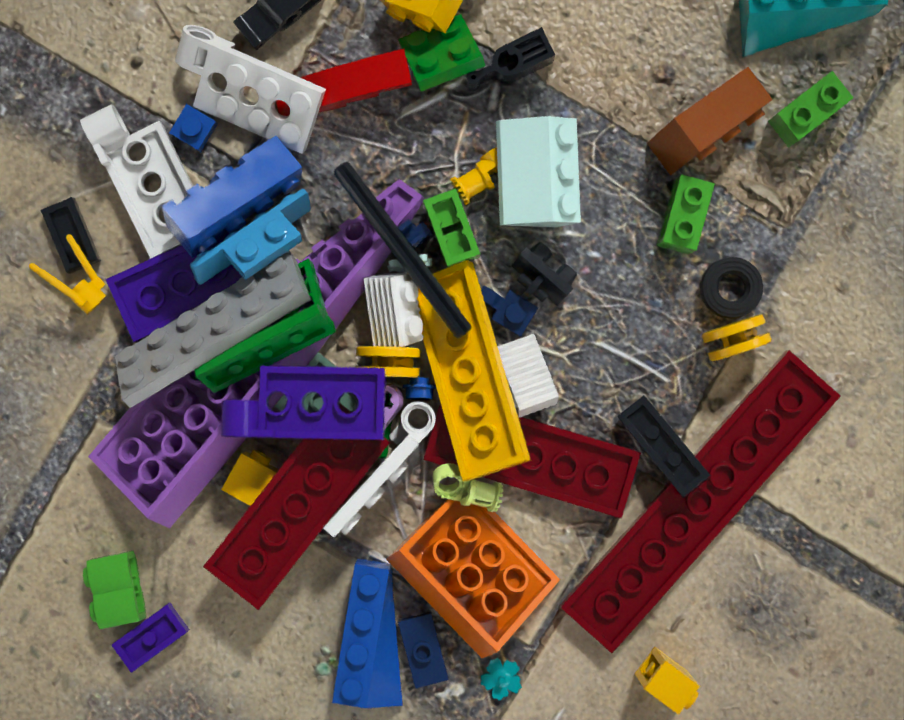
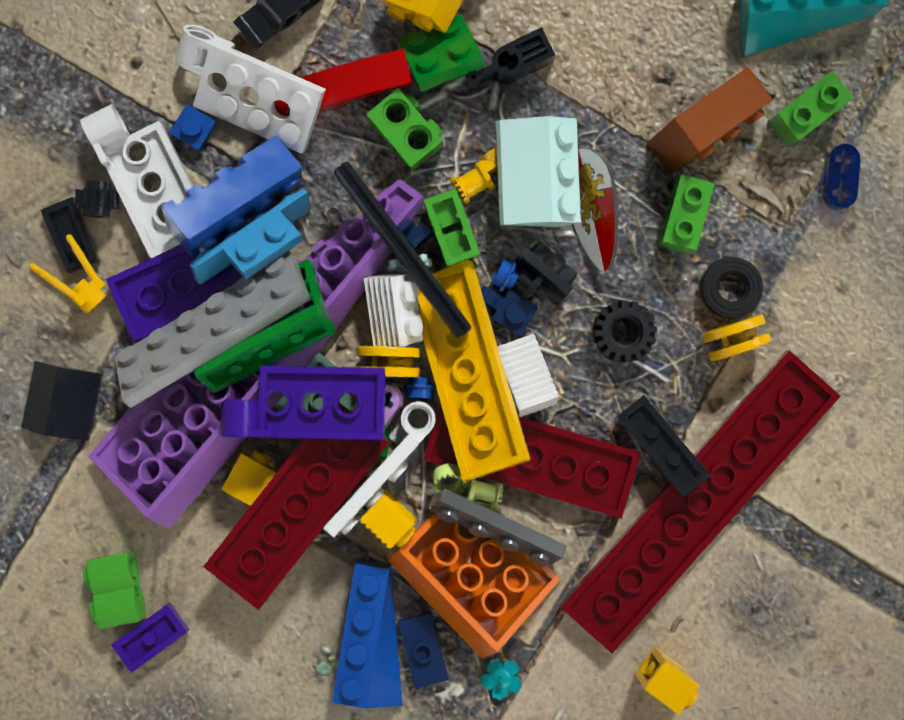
none -> black slope [21,361,103,441]
none -> black gear [75,180,119,218]
none -> yellow brick [361,490,416,548]
none -> bright green brick [366,88,443,173]
none -> dark grey plate [428,488,567,566]
none -> blue plate [490,260,520,292]
none -> shield [573,148,619,271]
none -> black tyre [592,300,657,363]
none -> clear blue beam [822,144,861,210]

